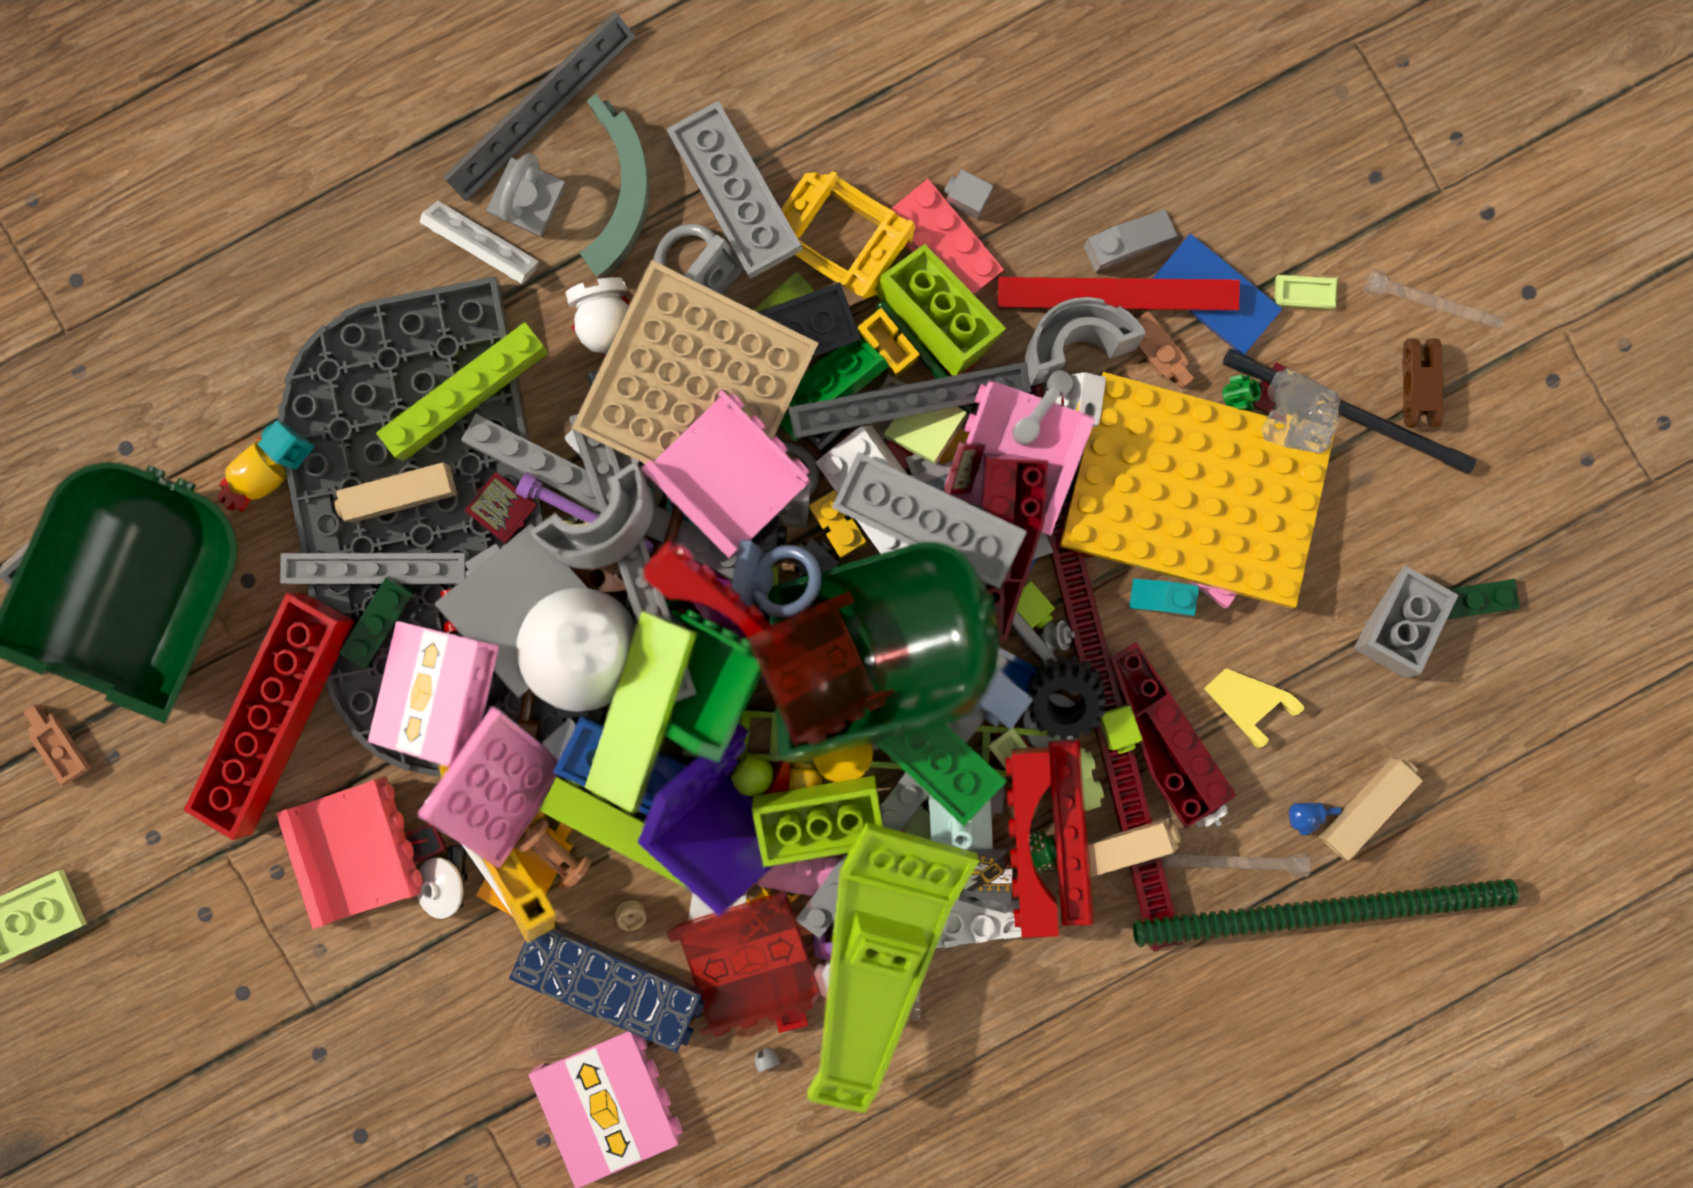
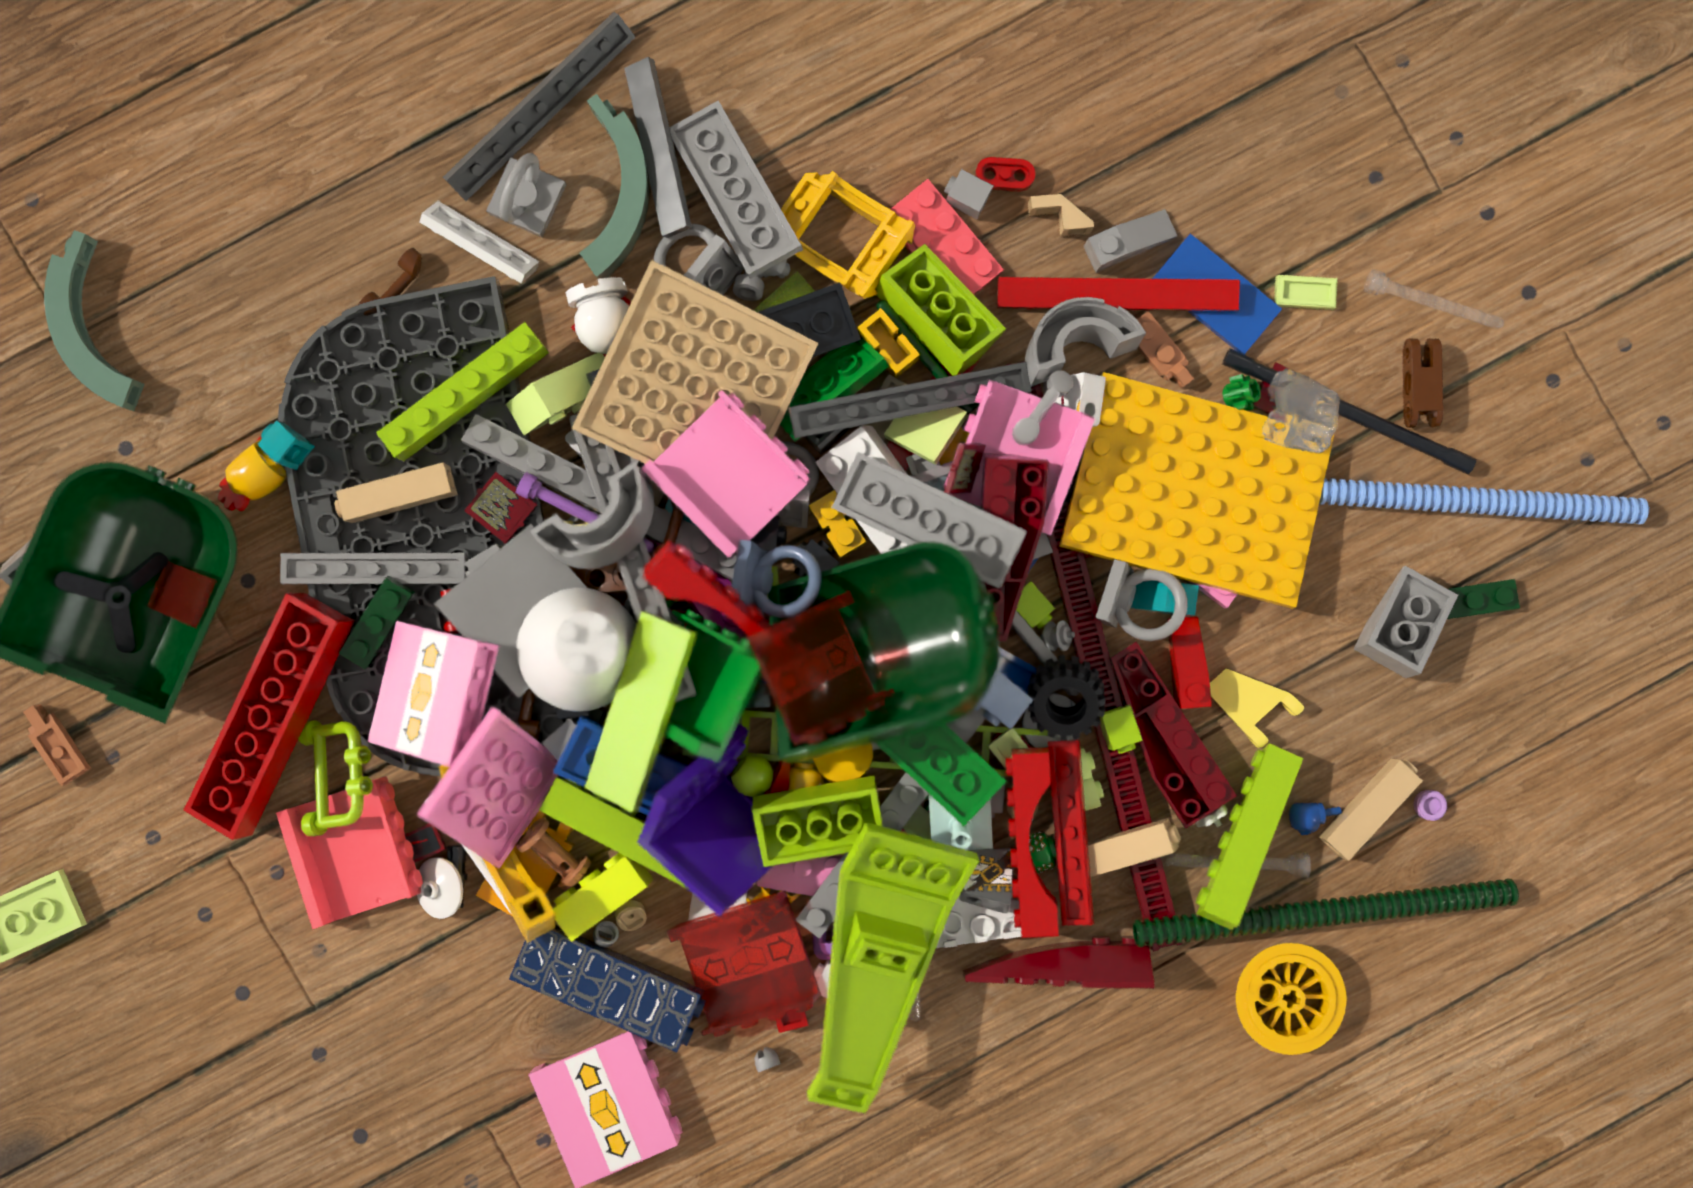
none -> sand green arch [44,230,145,411]
none -> black piece [53,552,168,653]
none -> clear red piece [147,561,216,628]
none -> lime bar [299,720,373,837]
none -> reddish brown bar [358,248,422,316]
none -> yellowish green wedge [506,353,605,436]
none -> neon yellow brick [553,853,653,942]
none -> light grey hinge [593,921,619,948]
none -> tile [624,57,692,238]
none -> light grey arm [733,259,790,301]
none -> clear light blue tile [745,680,771,708]
none -> dark red wedge [963,936,1155,989]
none -> red plate [975,157,1035,192]
none -> tan slope [1028,194,1094,237]
none -> light grey tile [1096,559,1187,641]
none -> red slope [1167,616,1212,709]
none -> lime brick [1196,743,1303,930]
none -> yellow piece [1236,943,1347,1055]
none -> light blue piece [1319,478,1649,525]
none -> lavender tile [1414,790,1447,821]

